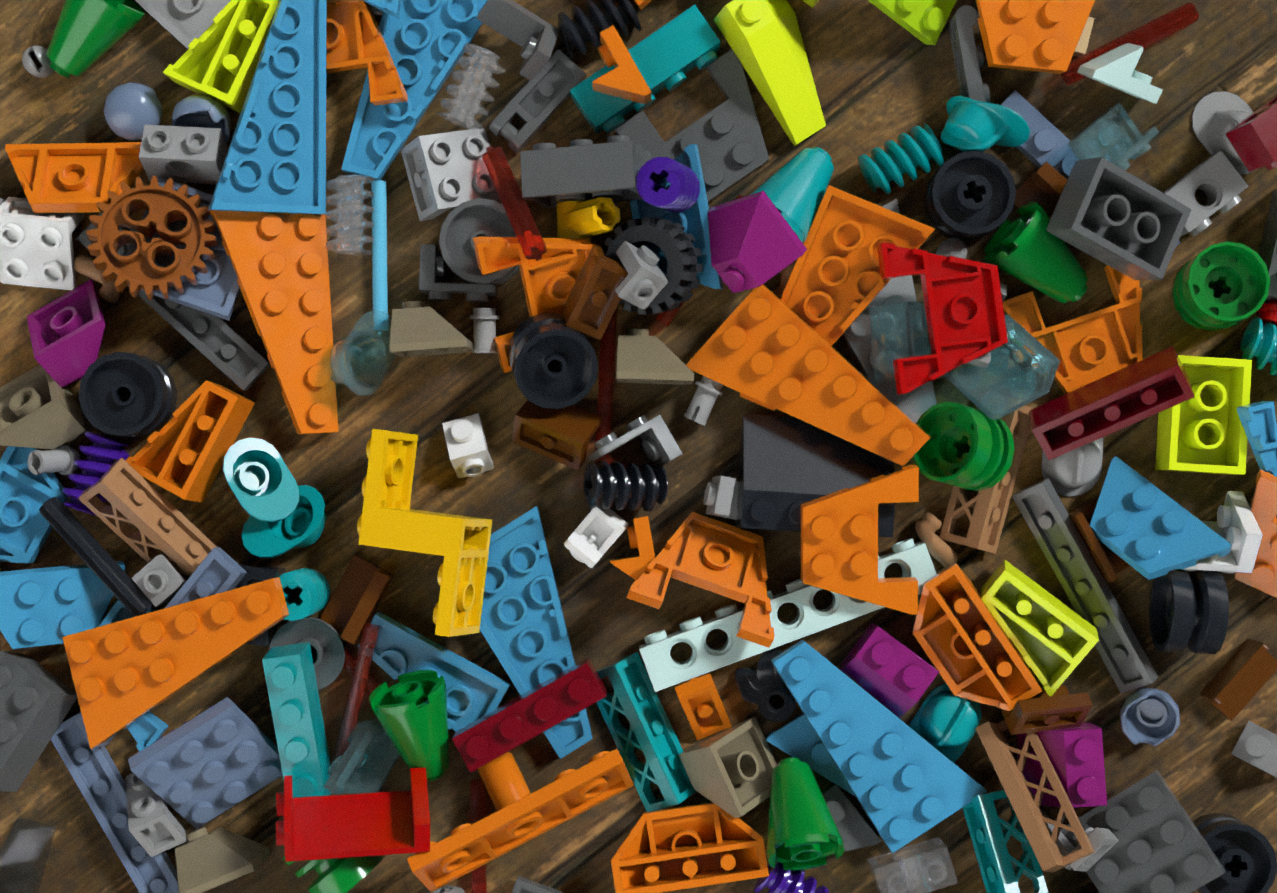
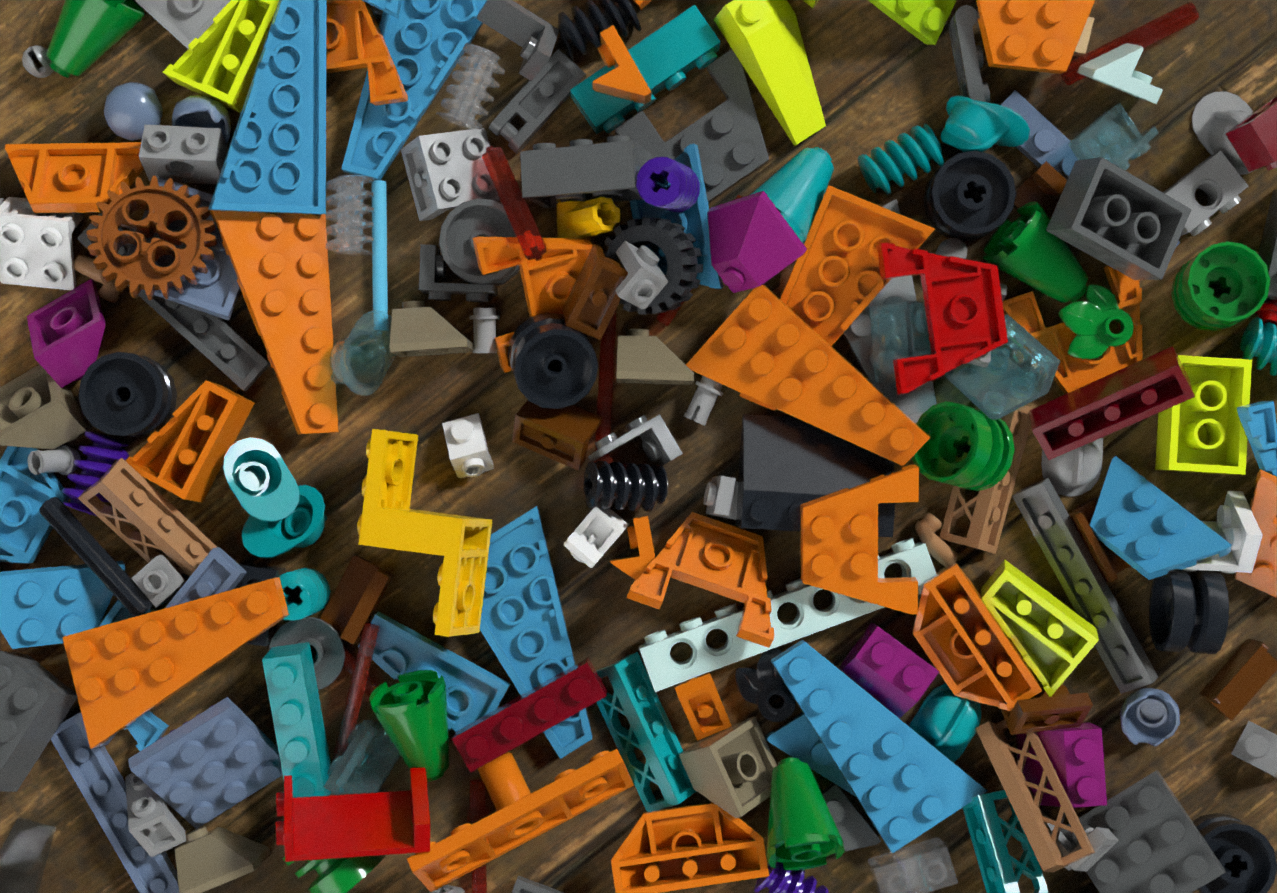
none -> green plate [1058,285,1134,359]

